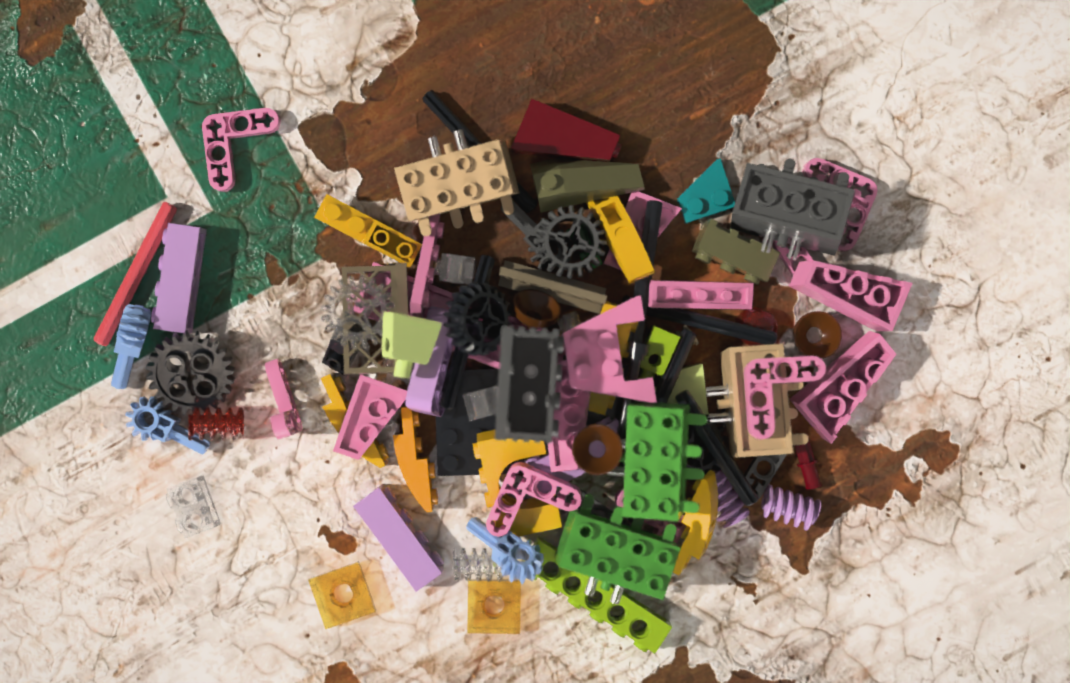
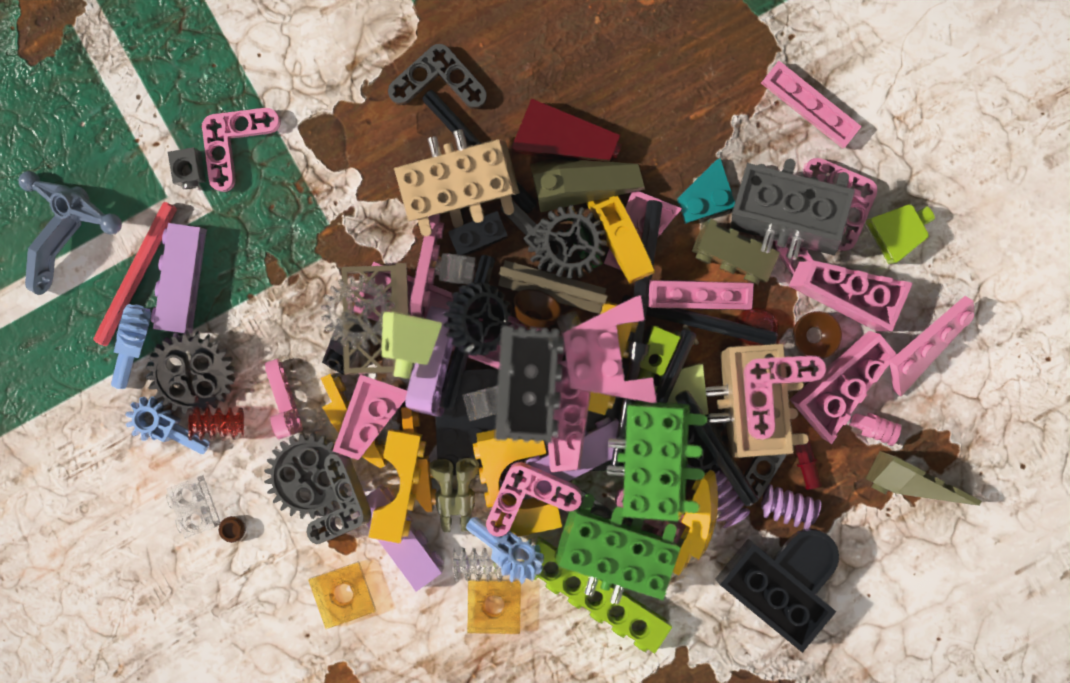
yellow slope [314,194,422,268] -> none
reddish brown piece [572,424,623,475] -> none
none -> sand blue piece [18,171,122,295]
none -> dark grey brick [167,147,206,190]
none -> reddish brown plate [218,516,246,543]
none -> dark grey gear [264,433,349,519]
none -> dark grey beam [306,453,372,544]
none -> yellow arch [368,429,426,544]
none -> dark grey beam [388,44,487,109]
none -> olive piece [429,458,480,532]
none -> black brick [448,211,508,258]
none -> black brick [715,528,839,653]
none -> bright pink plate [761,61,862,149]
none -> bright pink hinge [849,413,901,446]
none -> lime torso [865,204,935,264]
none -> olive wedge [866,451,982,506]
none -> bright pink wing [889,296,974,396]

